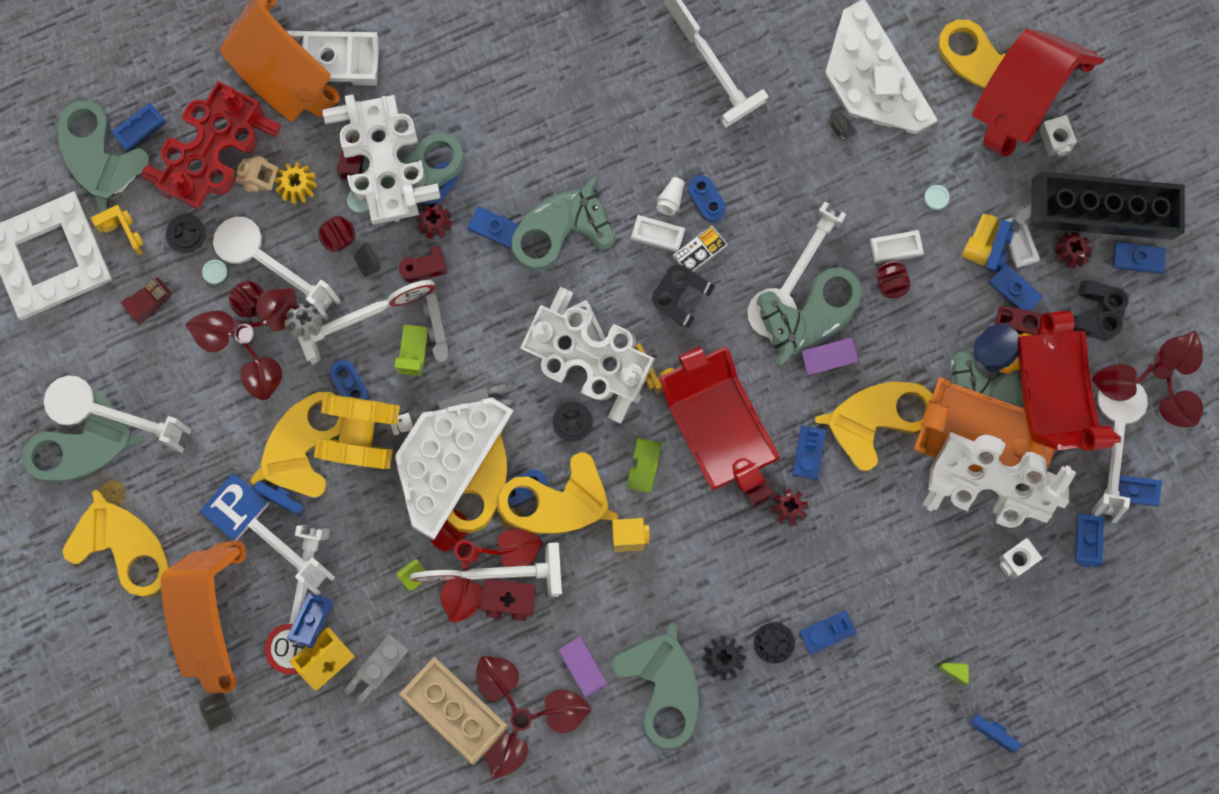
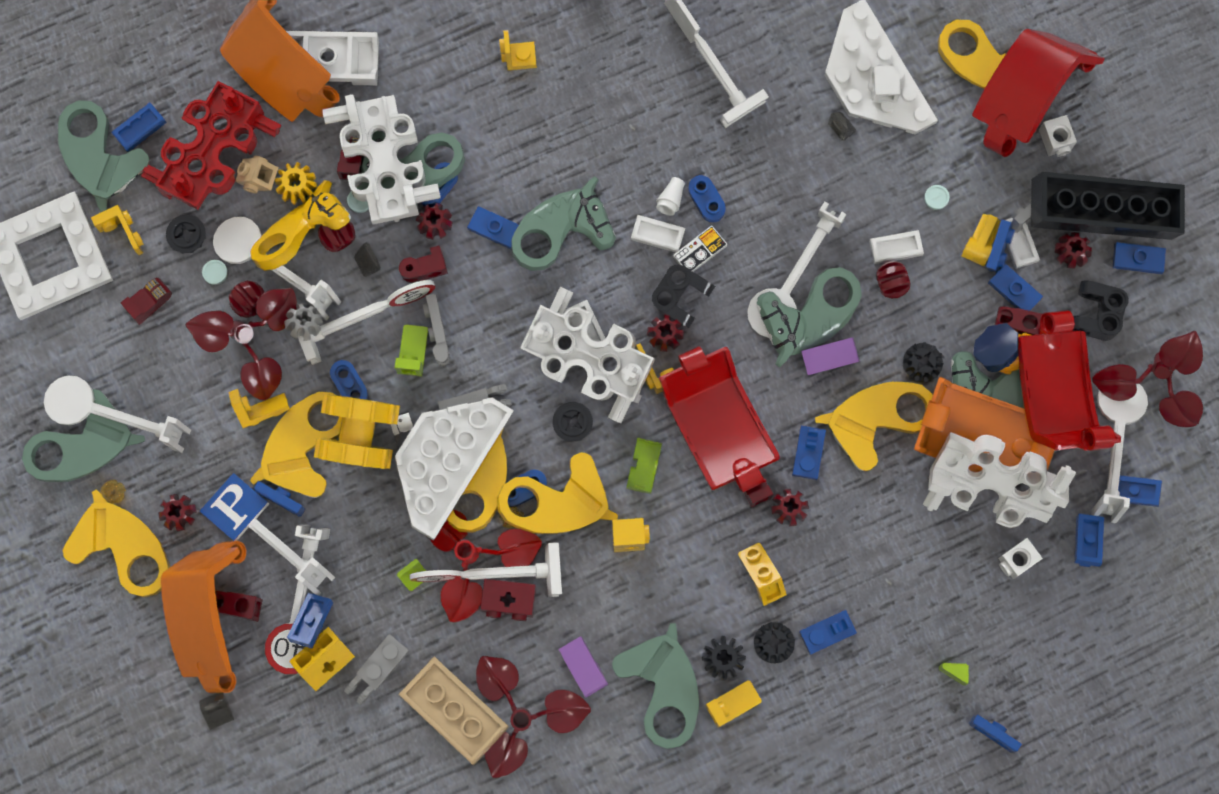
none -> dark red piece [158,494,197,532]
none -> dark red leg [215,591,263,622]
none -> yellow bracket [228,389,290,428]
none -> yellow animal [250,180,351,271]
none -> yellow bracket [499,30,537,70]
none -> dark red piece [647,315,684,352]
none -> yellow bracket [705,680,762,728]
none -> yellow bracket [738,543,787,606]
none -> black gear [903,342,944,382]

